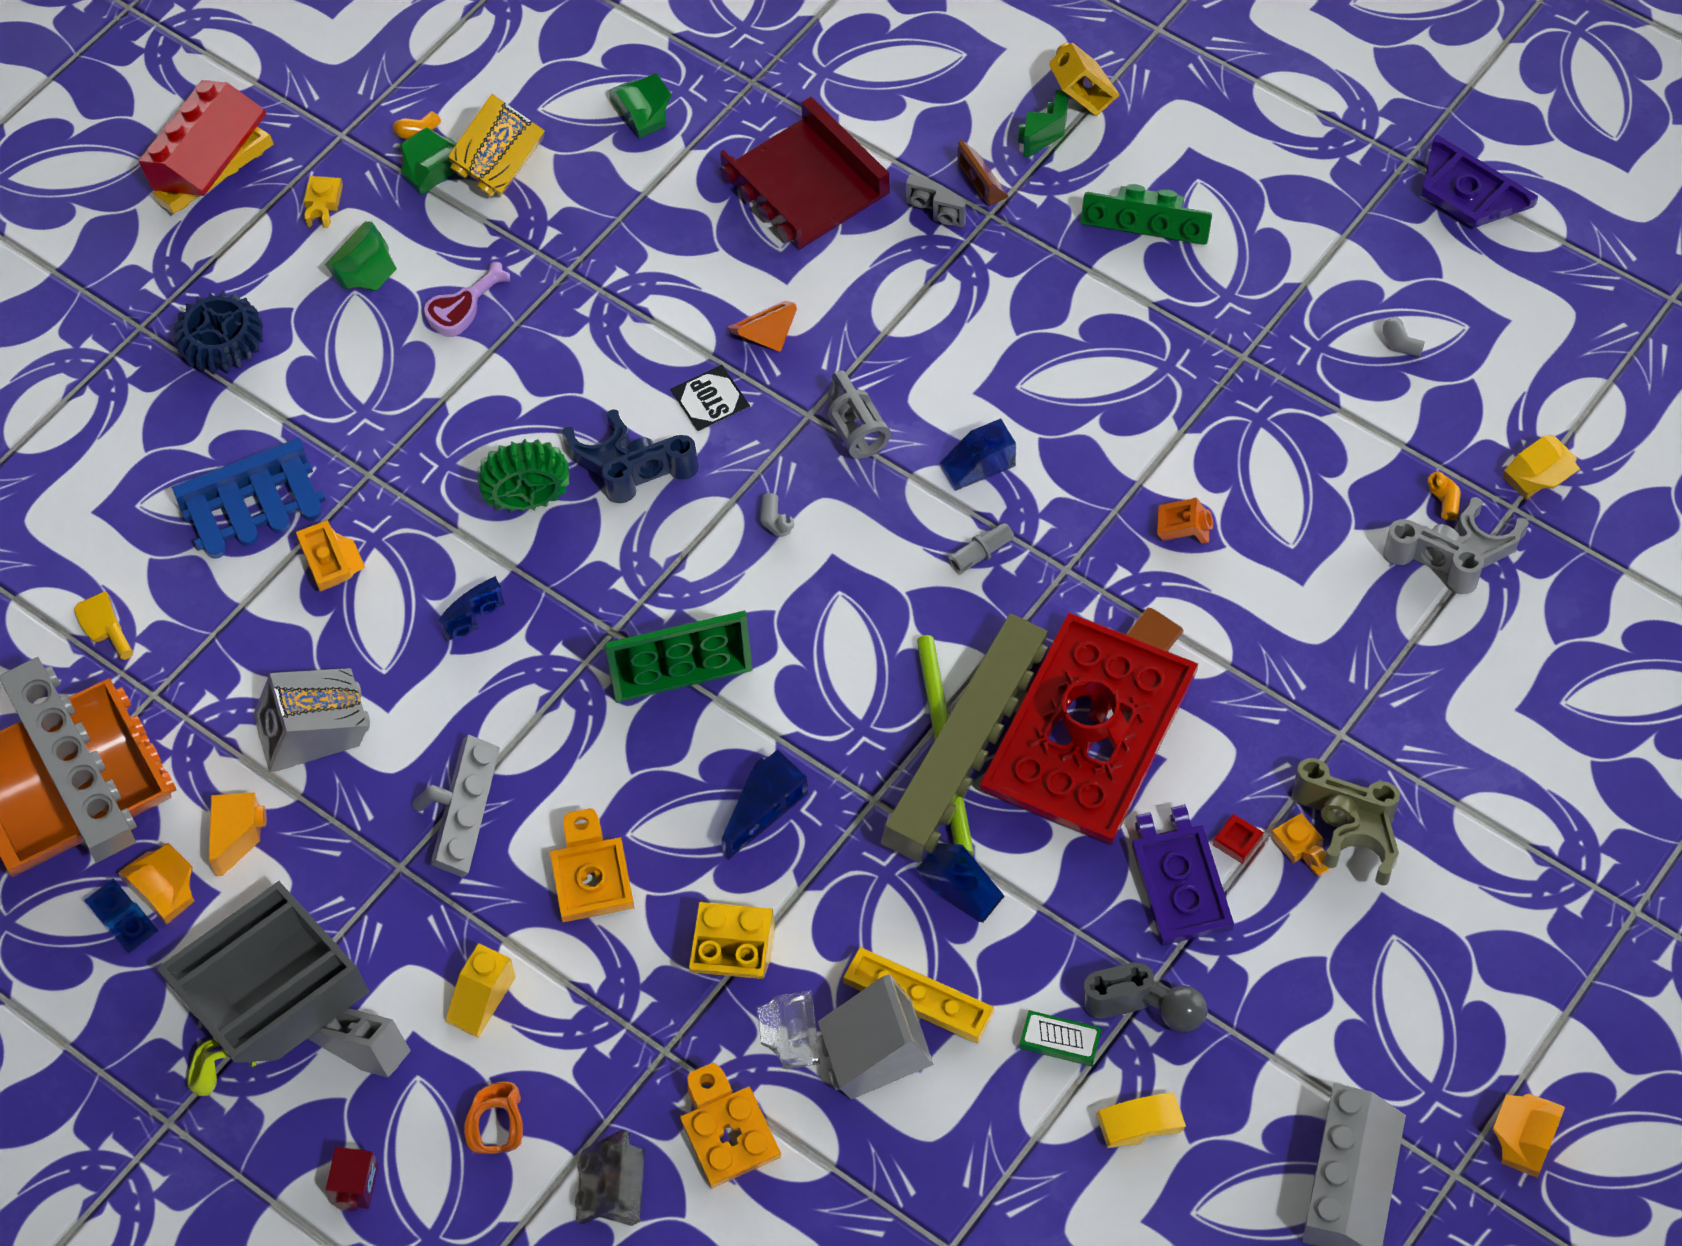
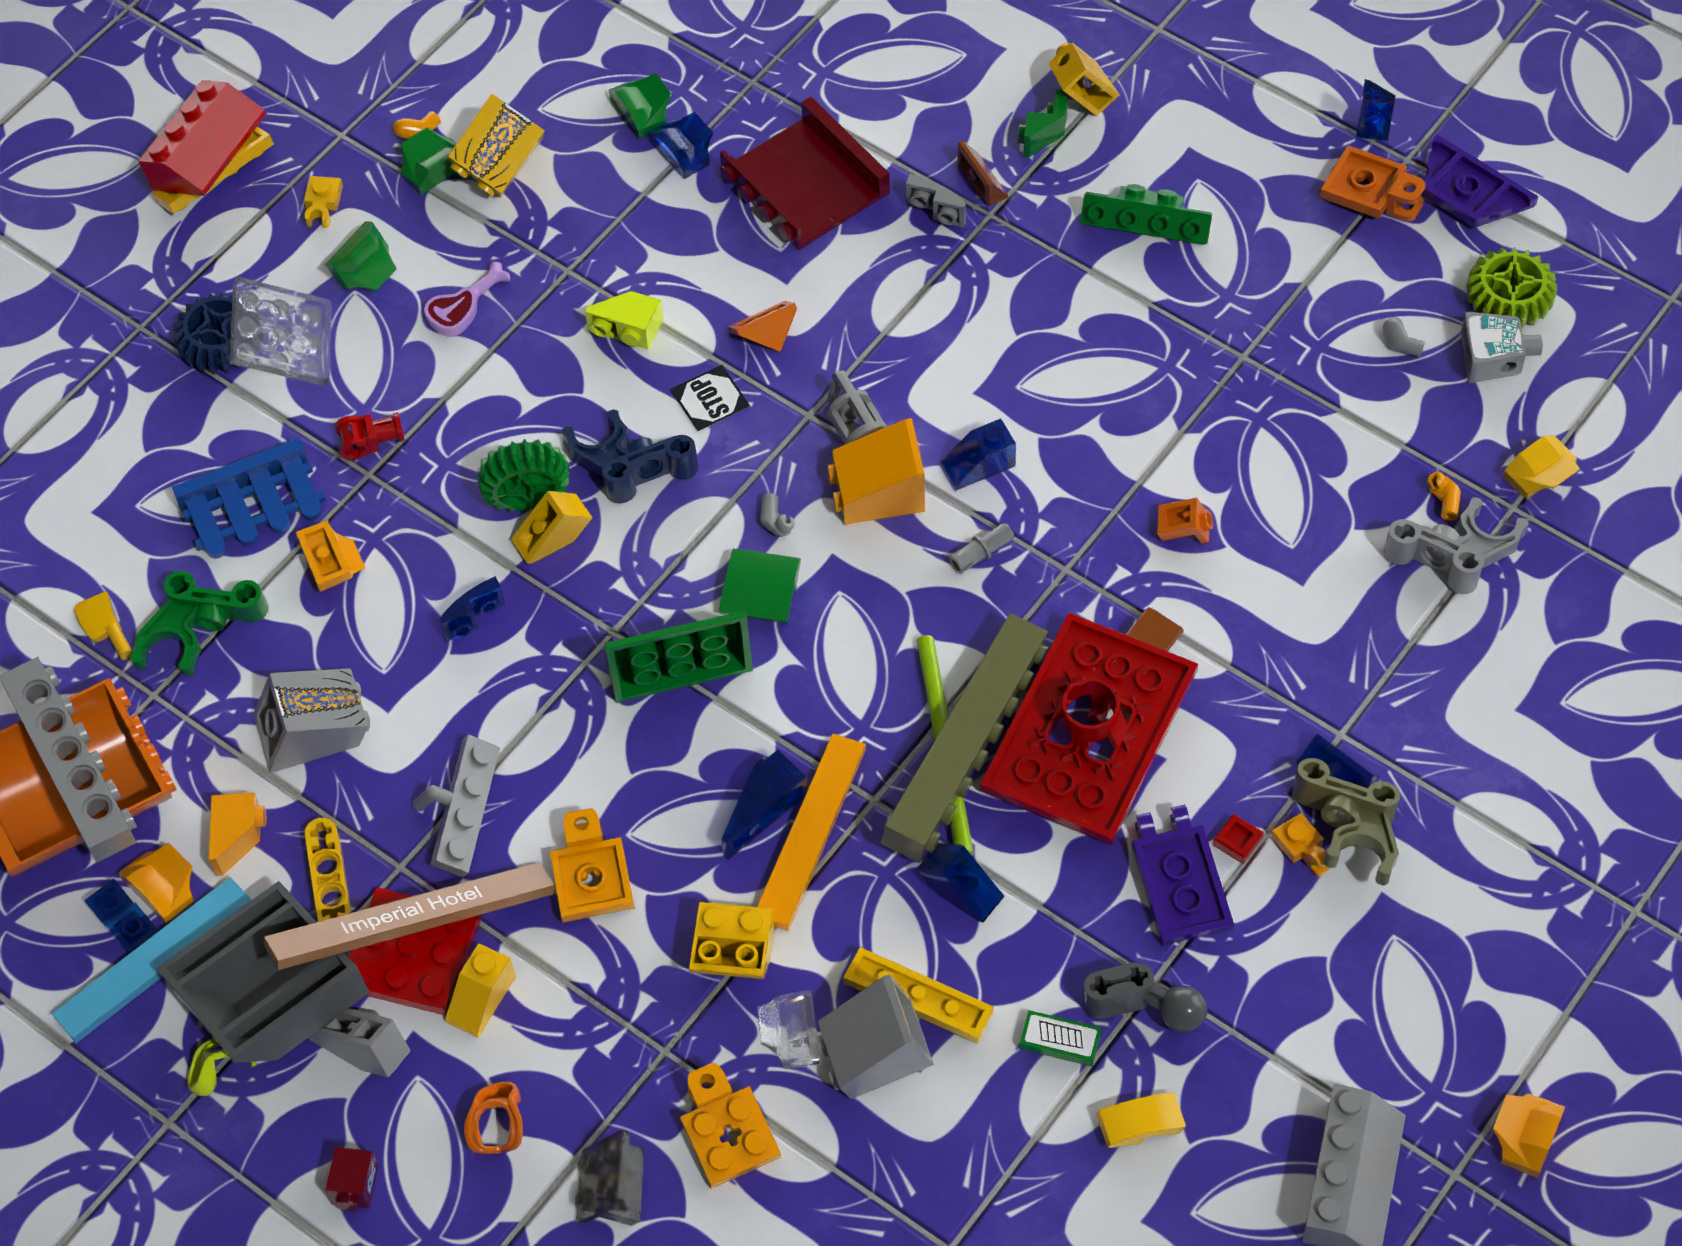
none -> medium azure tile [52,877,251,1044]
none -> green piece [130,571,269,676]
none -> clear plate [230,277,332,386]
none -> tile [264,862,555,970]
none -> yellow beam [305,817,352,922]
none -> red connector [335,412,405,460]
none -> red plate [349,887,482,1016]
none -> yellow slope [511,491,593,564]
none -> neon yellow slope [585,291,664,349]
none -> clear blue slope [648,112,713,179]
none -> green slope [719,548,801,624]
none -> light orange tile [757,734,866,931]
none -> light orange slope [827,418,925,525]
none -> clear blue slope [1296,734,1379,788]
none -> orange plate [1320,145,1426,221]
none -> clear blue slope [1356,79,1396,141]
none -> light grey torso [1461,312,1543,383]
none -> lime gear [1466,247,1557,329]

